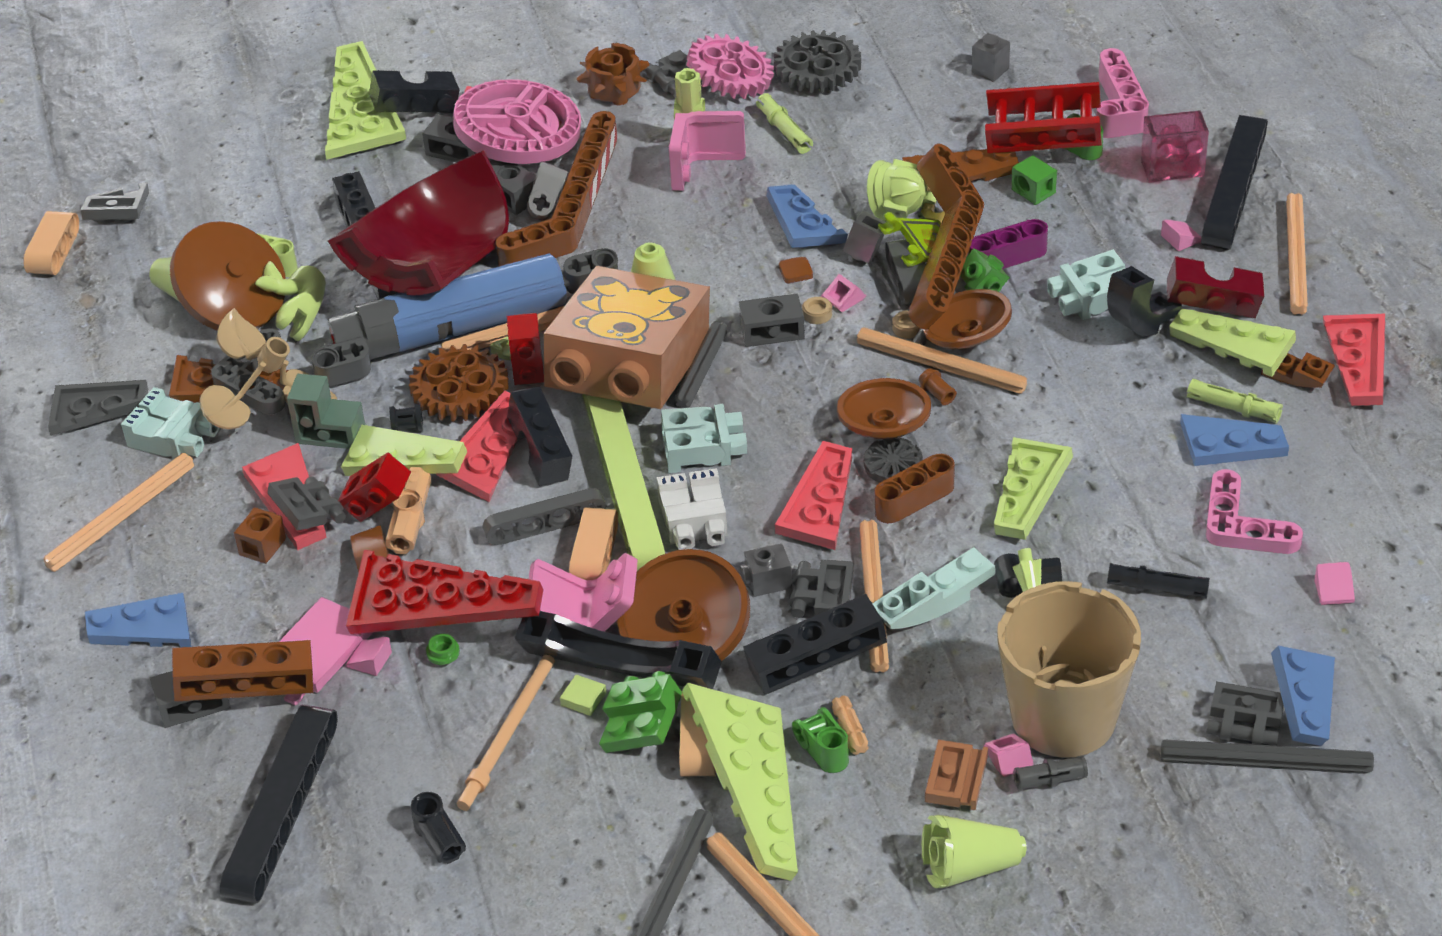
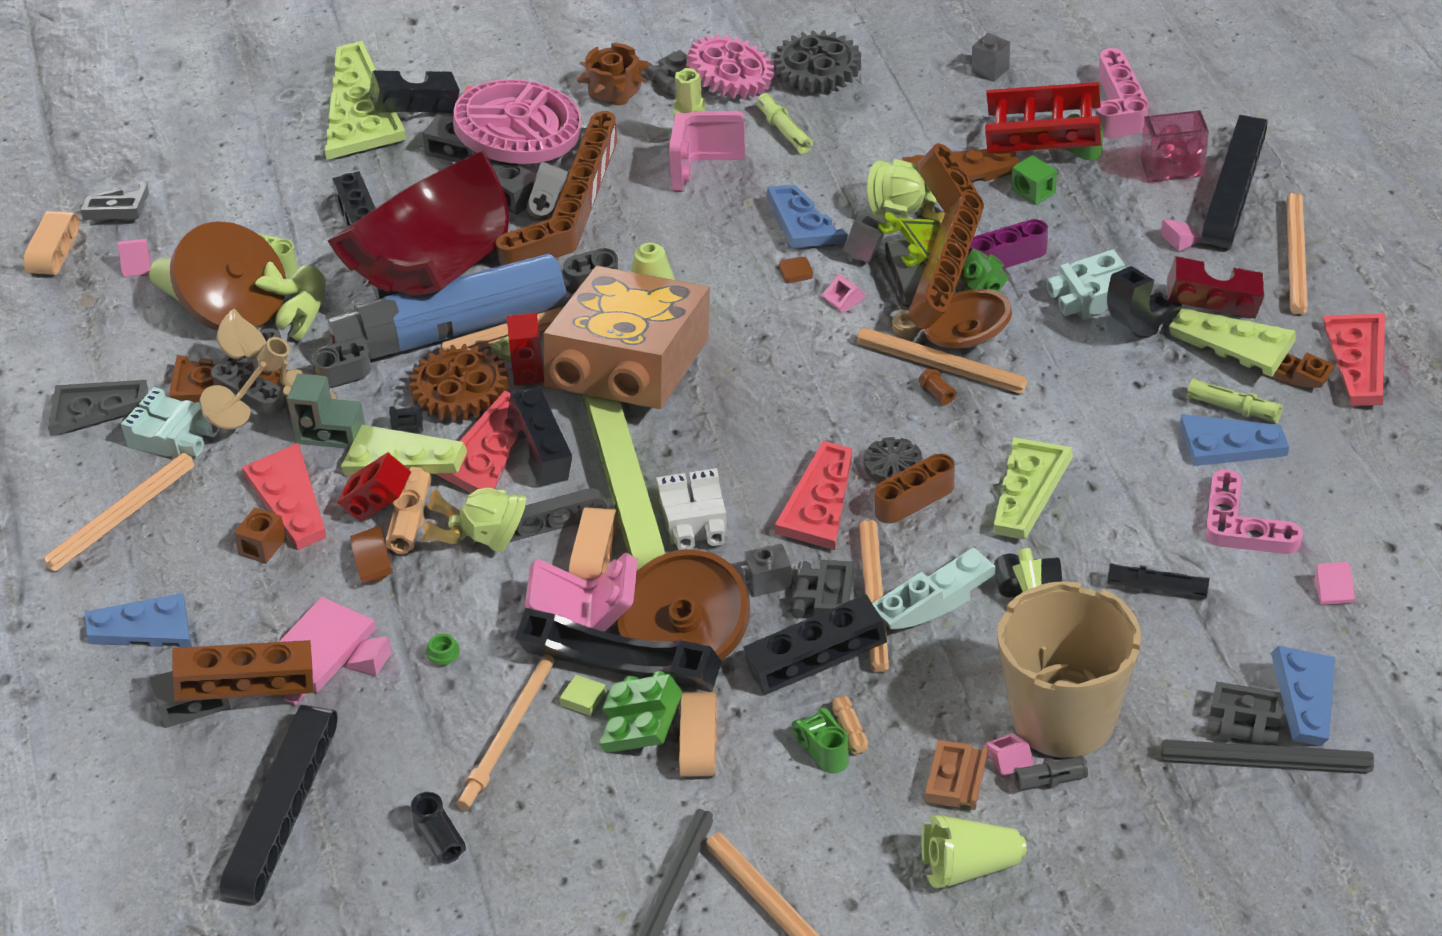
dark grey plate [267,476,346,531] -> none
red wing [346,550,544,634] -> none
light aqua hips [661,404,747,474] -> none
dark grey axle [675,321,727,408] -> none
yellowish green wing [682,683,798,881] -> none
dark grey brick [739,293,805,347] -> none
tan tile [802,297,832,324] -> none
dark orange dish [837,378,931,439] -> none
none -> bright pink slope [118,239,152,277]
none -> yellowish green helmet [421,488,526,552]

